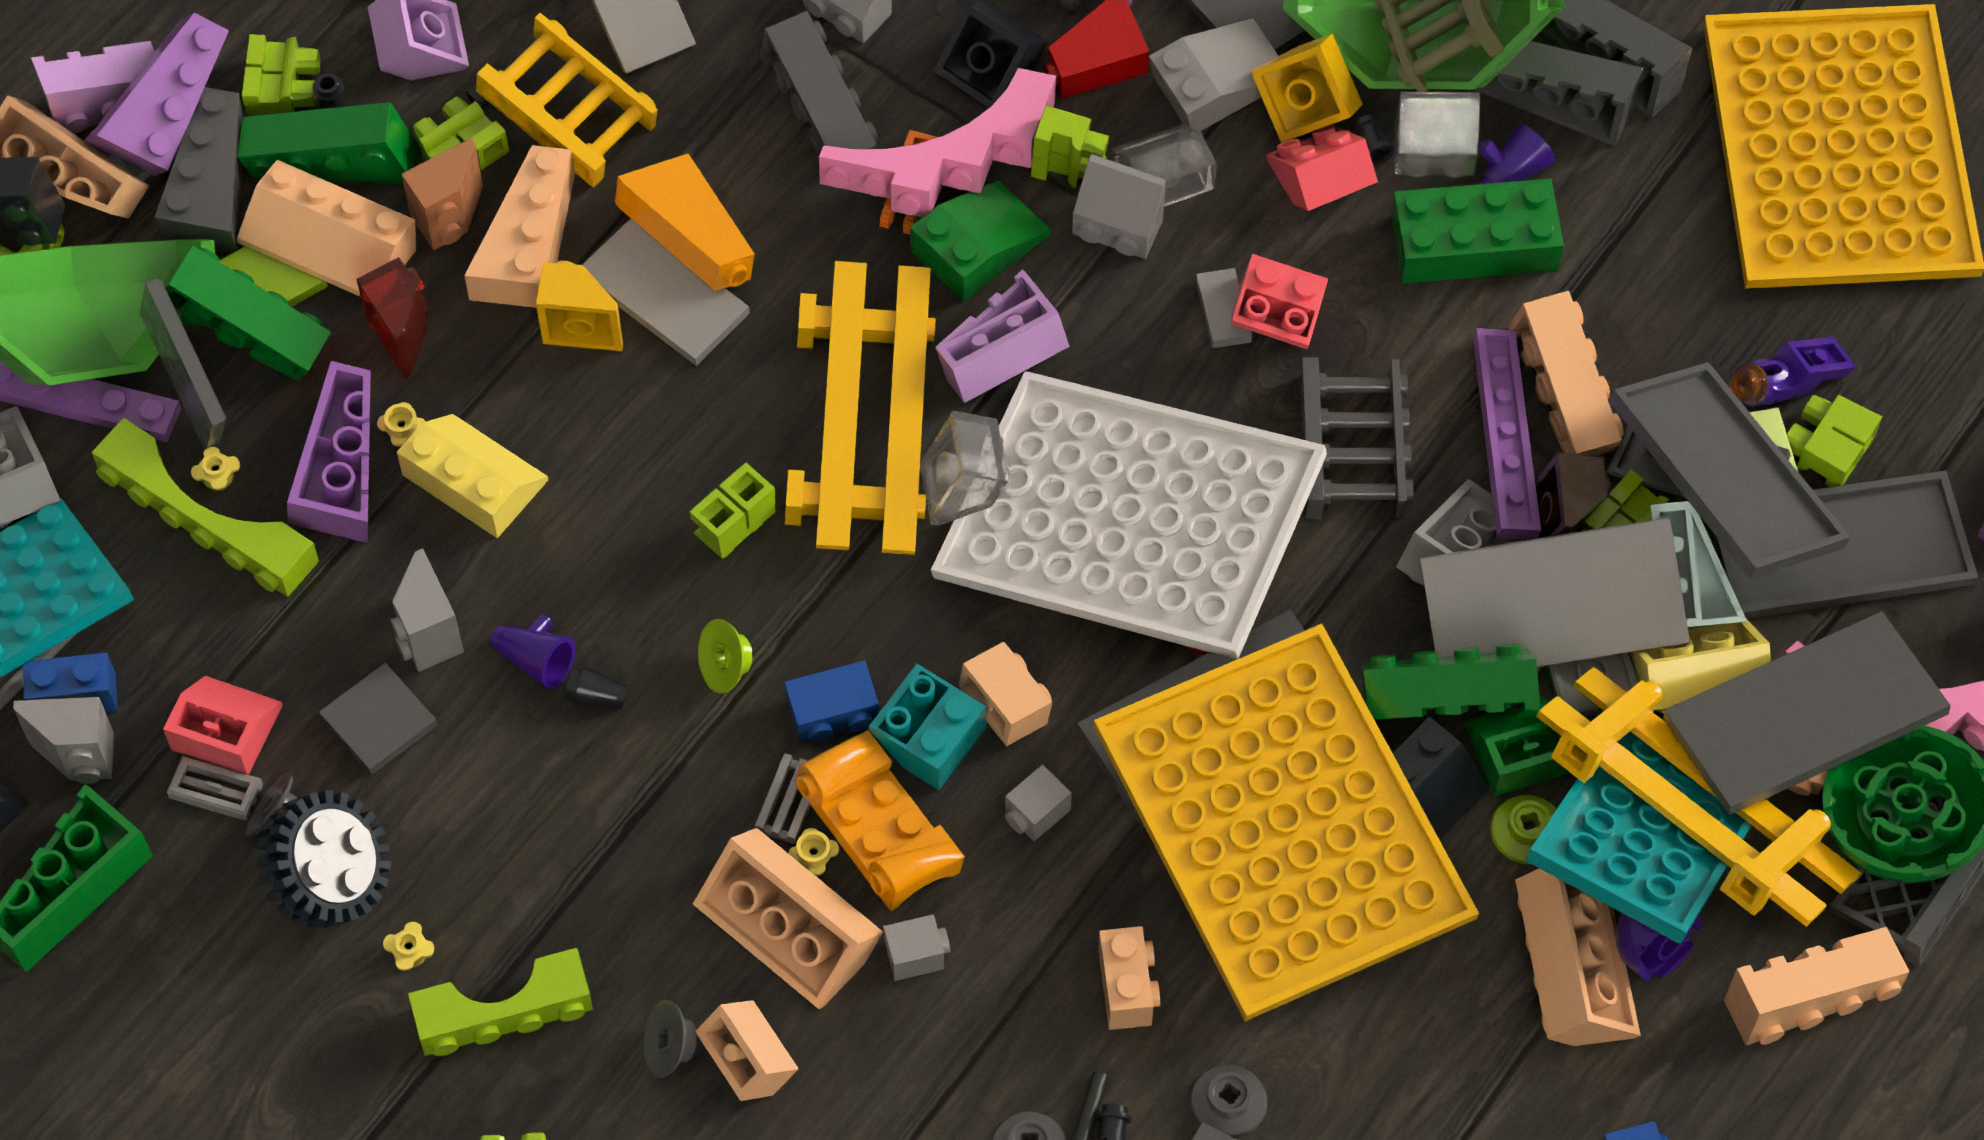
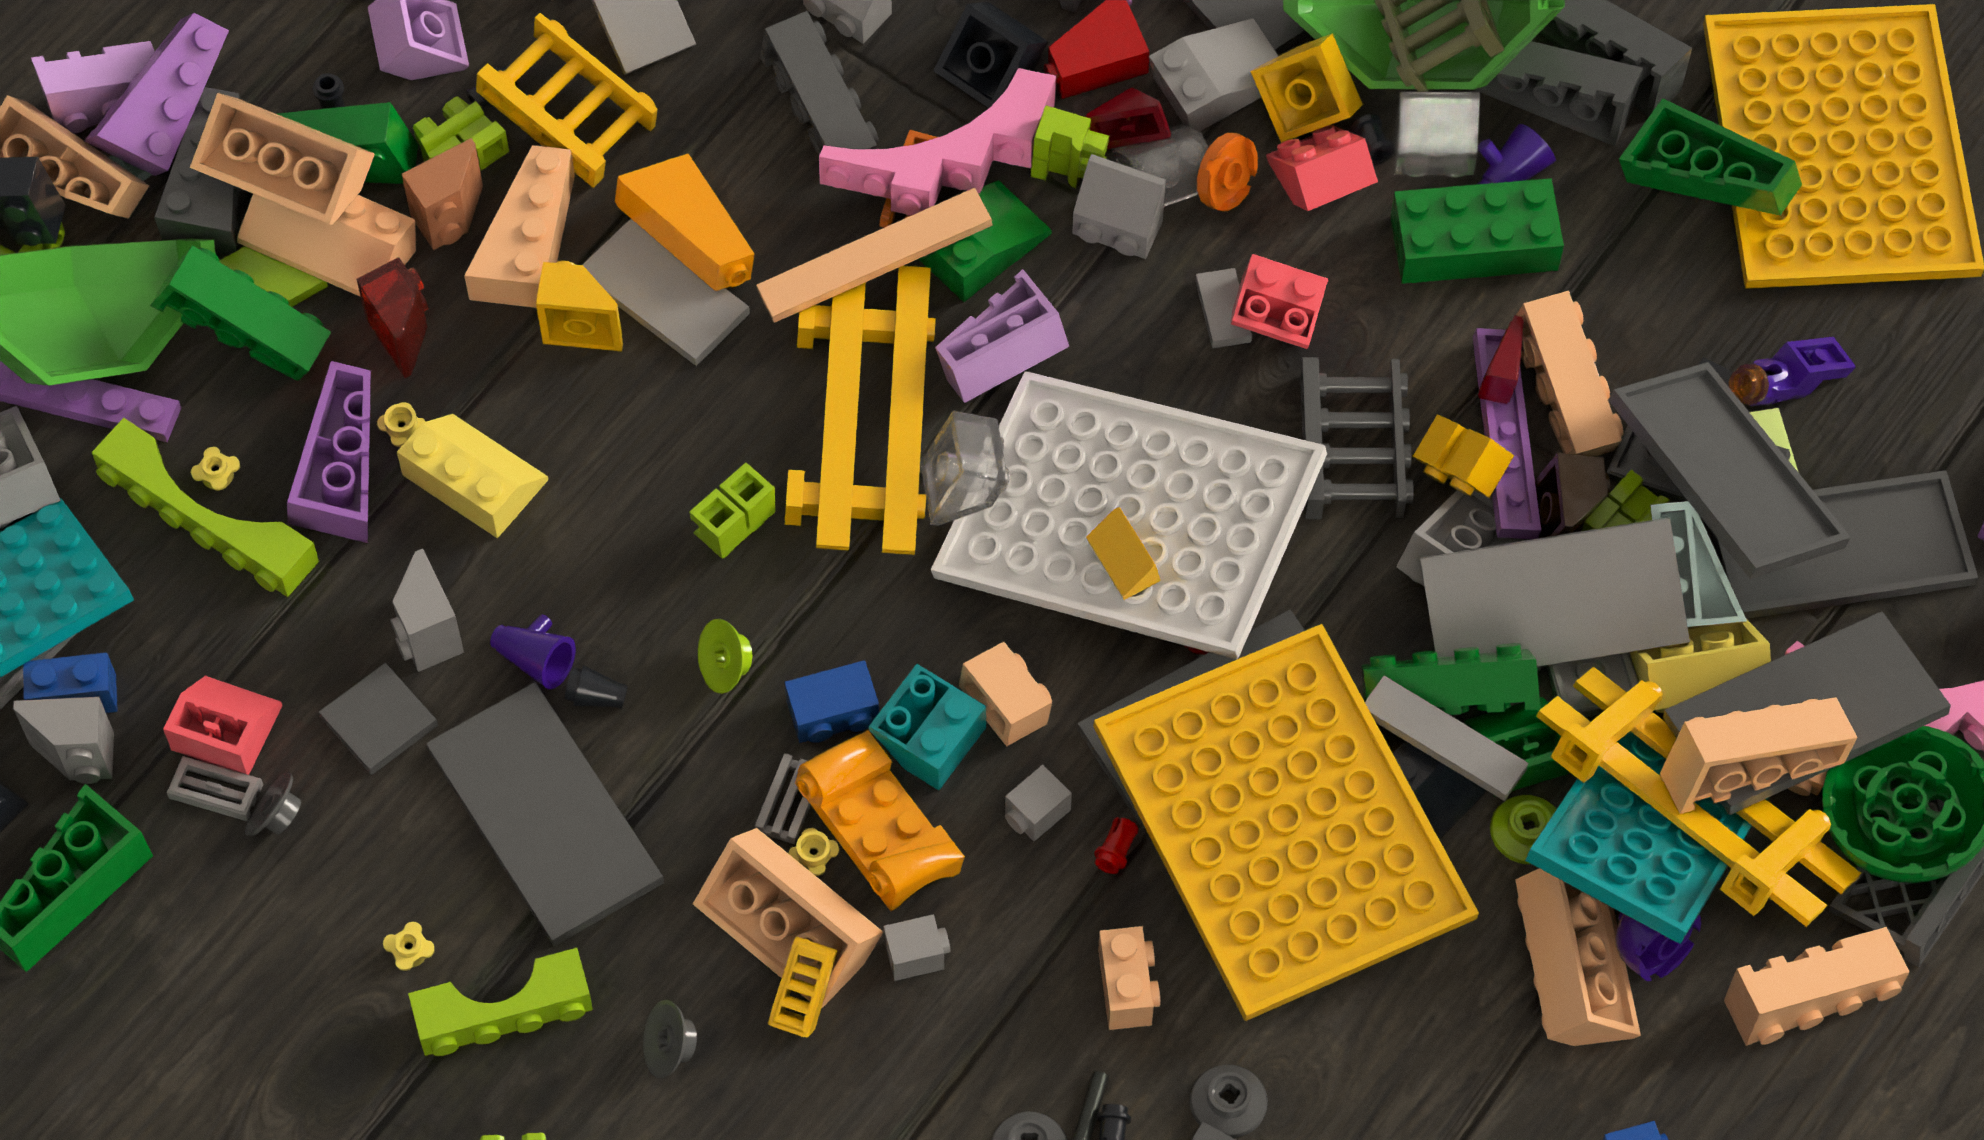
dark grey tile [140,278,226,451] -> none
lime hips [242,34,321,117] -> none
wheel [256,790,391,928] -> none
light nougat brick [695,1000,798,1101] -> none
lime hips [1787,395,1882,487] -> none
none -> light nougat slope [190,93,375,225]
none -> dark grey tile [426,682,664,947]
none -> light nougat tile [756,188,993,323]
none -> yellow slope [768,937,837,1037]
none -> dark red slope [1086,87,1171,149]
none -> yellow slope [1086,507,1161,600]
none -> red pin [1094,817,1139,874]
none -> orange tile [1197,133,1258,211]
none -> light grey tile [1365,676,1528,801]
none -> yellow brick [1413,414,1514,498]
none -> dark red slope [1478,315,1524,404]
none -> green wedge [1619,98,1802,215]
none -> light nougat wedge [1660,697,1858,814]

